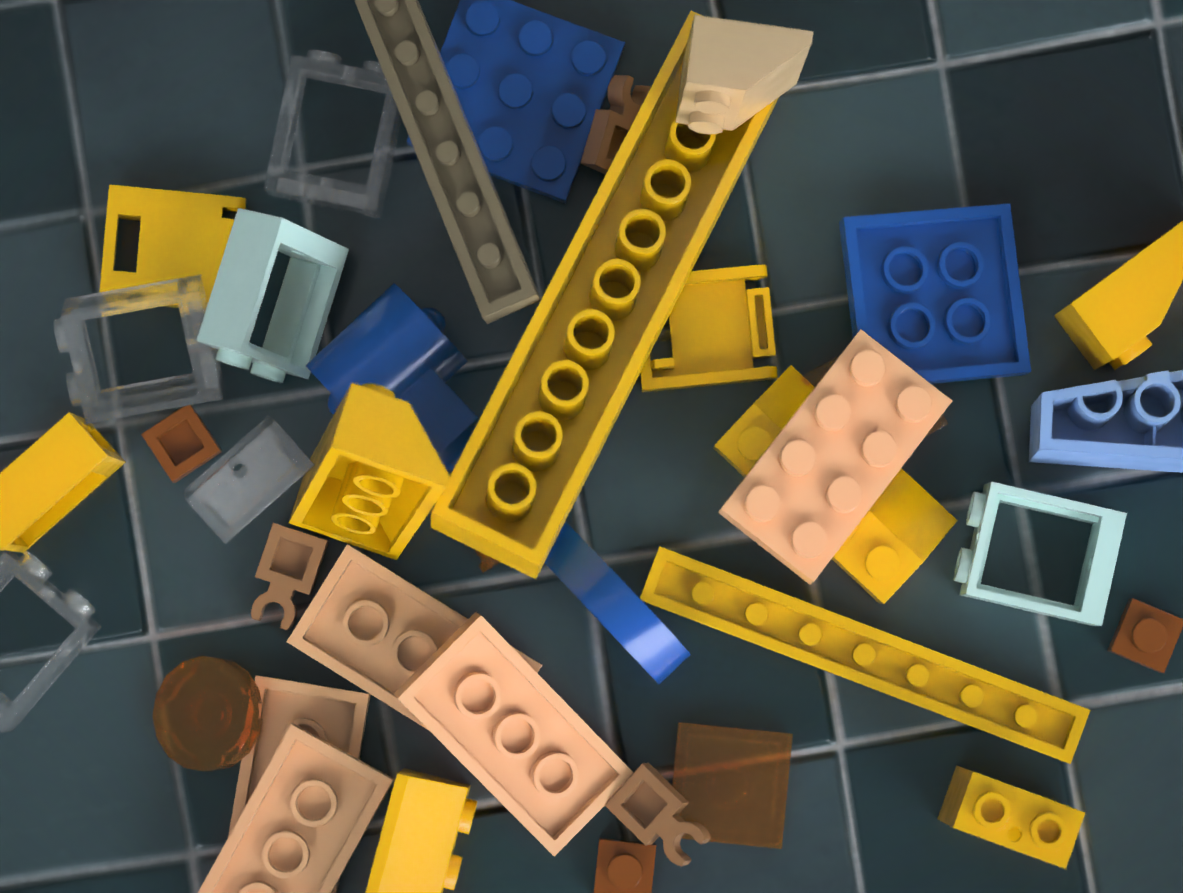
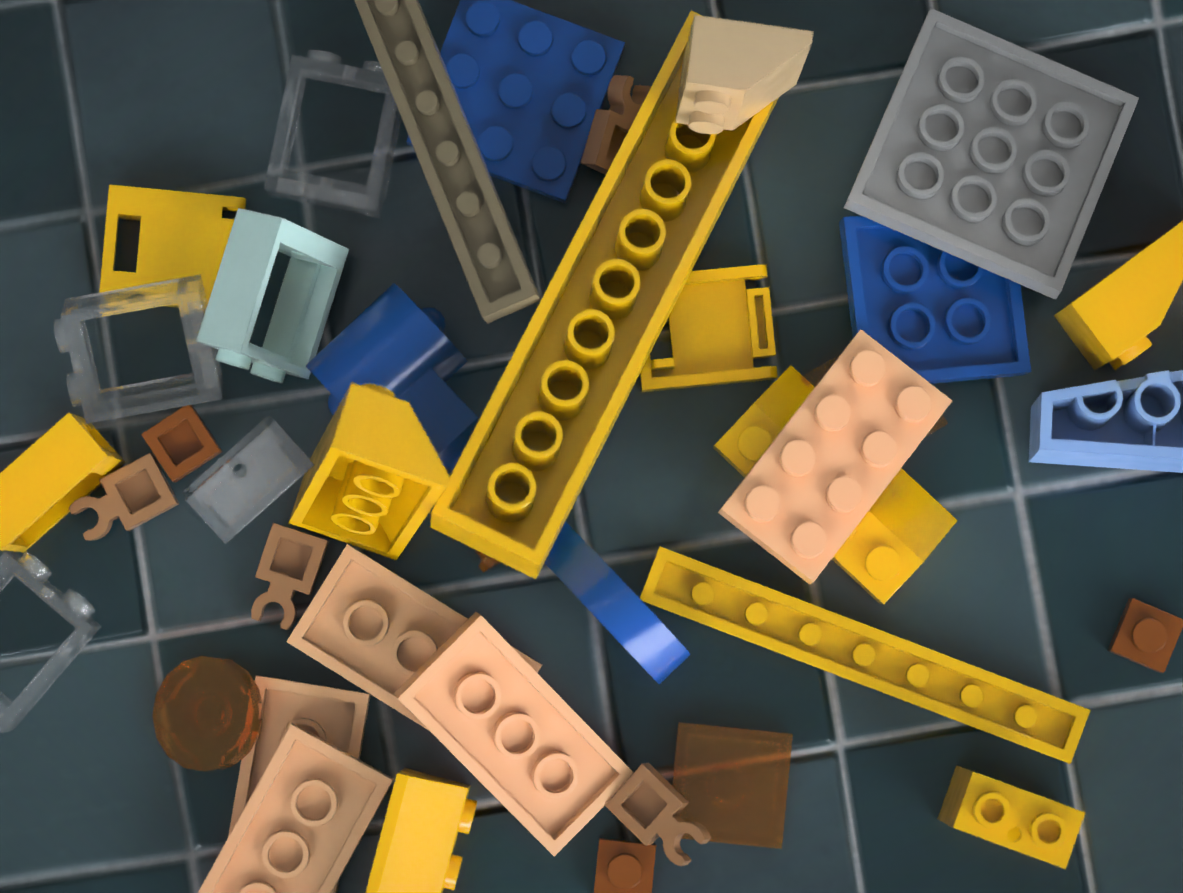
light aqua window [953,482,1127,626] -> none
none -> medium nougat plate [69,453,179,541]
none -> light grey plate [844,8,1139,300]

